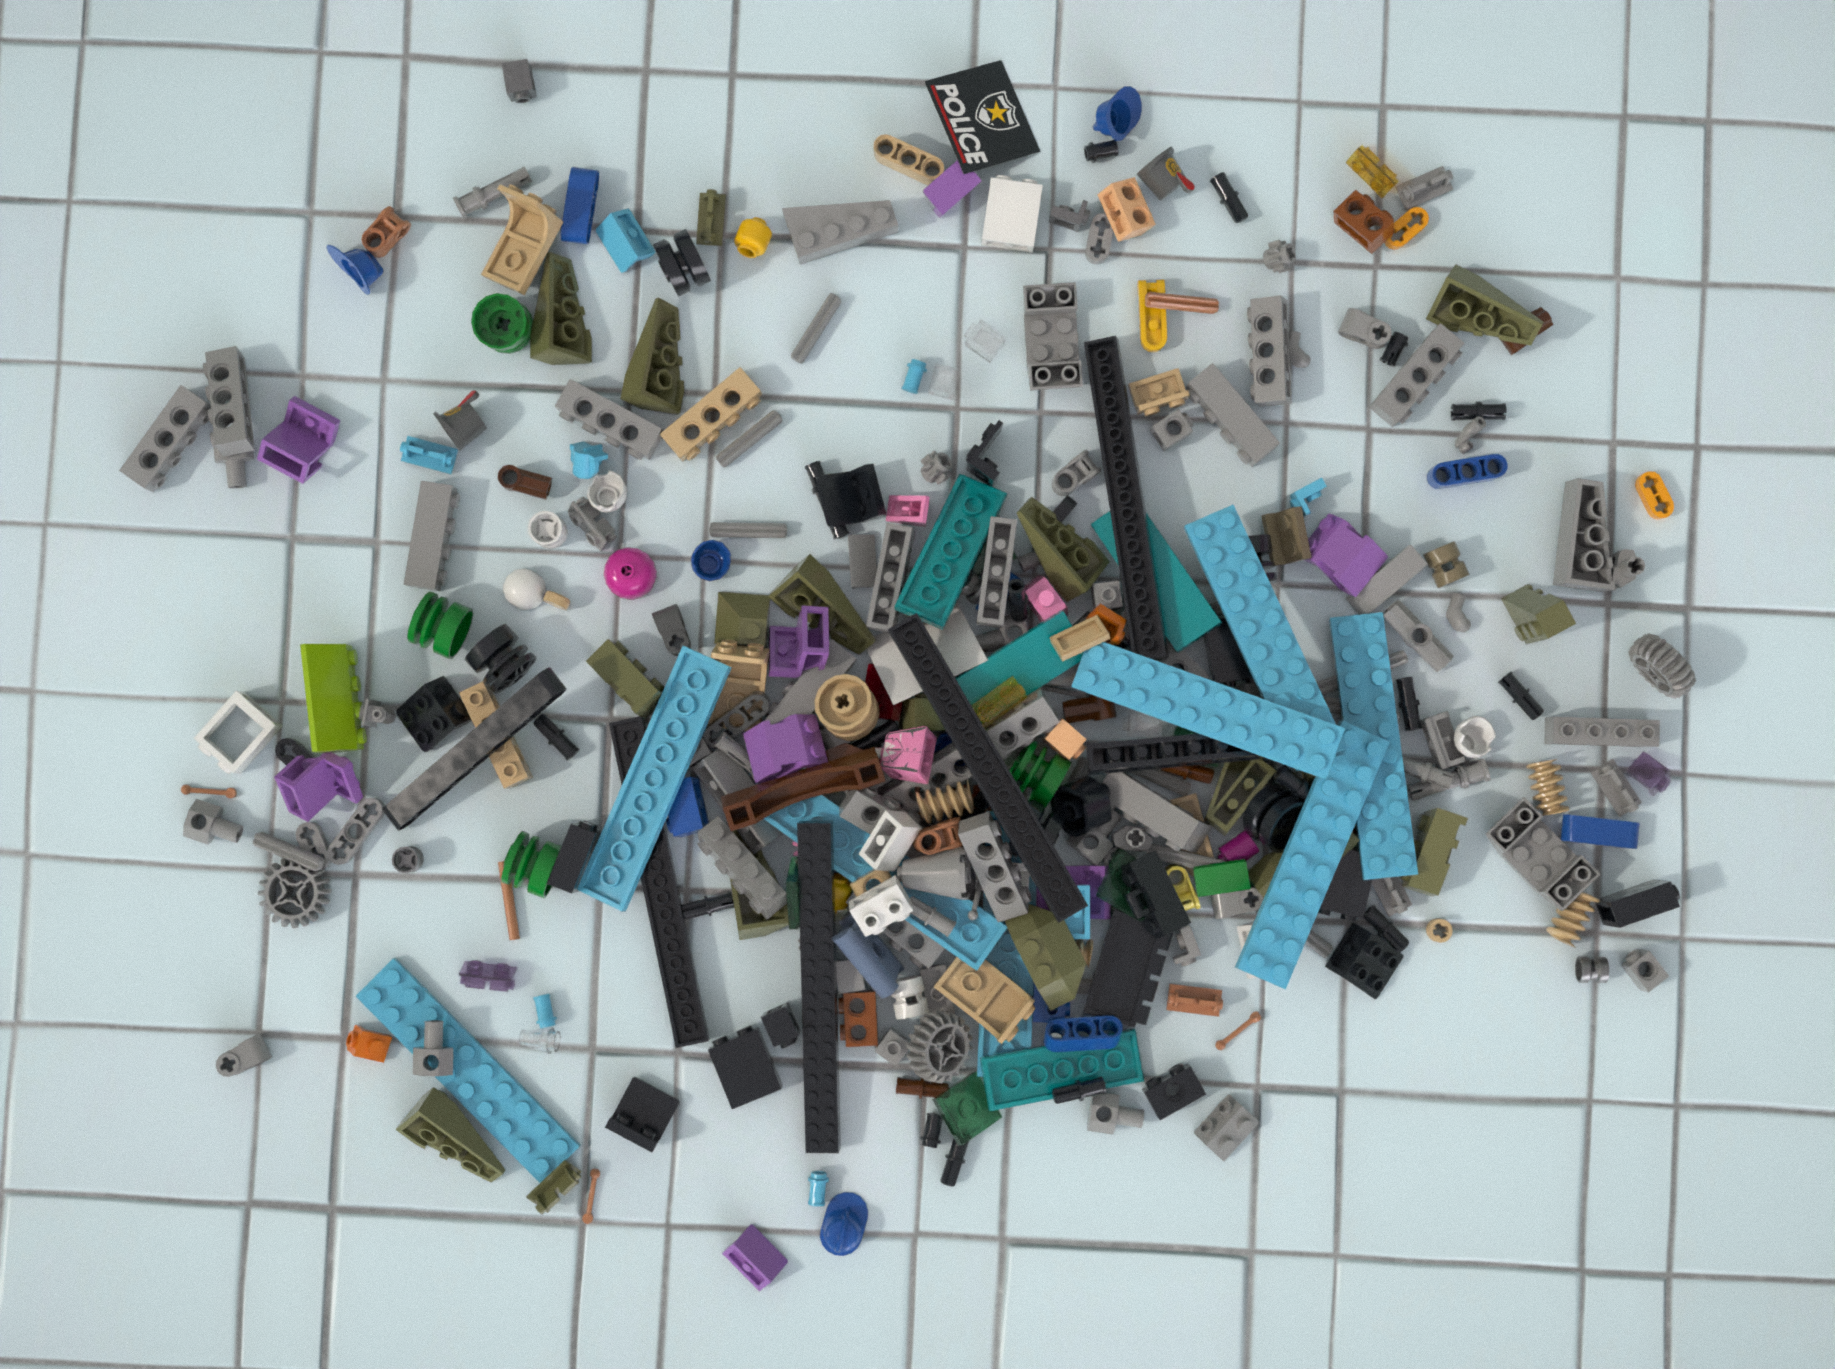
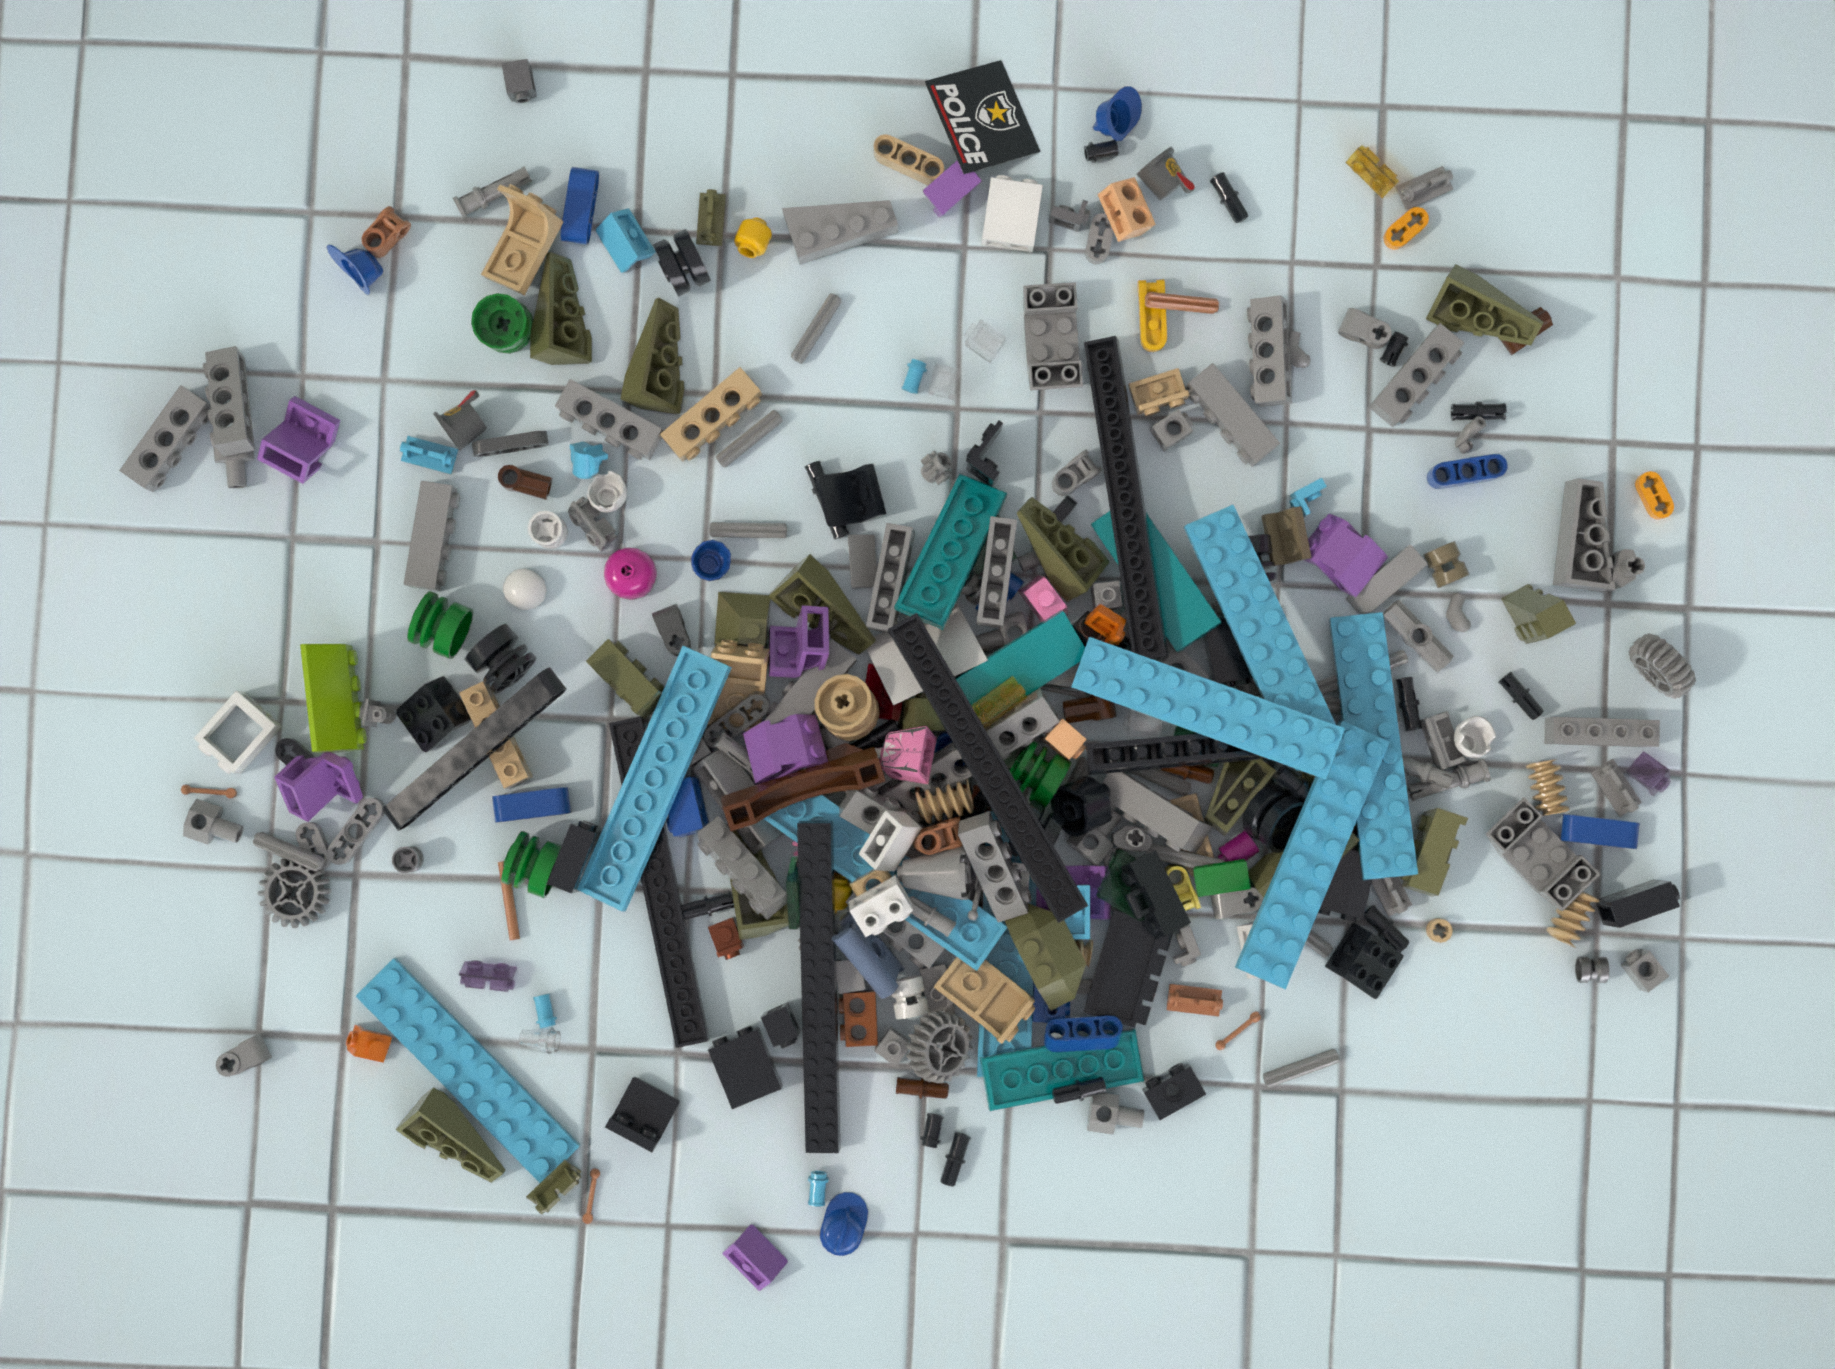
light grey piece [413,1020,453,1076] -> none
black axle [533,714,580,761] -> none
tan tile [543,591,570,611] -> none
bright pink slope [886,495,930,527] -> none
clear green tile [932,1071,1002,1146] -> none
black pin [1007,579,1029,622] -> none
tan tile [1049,615,1110,662] -> none
light grey bracket [1194,1094,1260,1161] -> none
light grey gear [1263,239,1296,274] -> none
dark orange brick [1333,190,1394,254] -> none
none -> dark grey beam [472,431,549,457]
none -> blue beam [492,787,571,823]
none -> copper bracket [708,917,745,960]
none -> light grey axle [1263,1049,1340,1088]

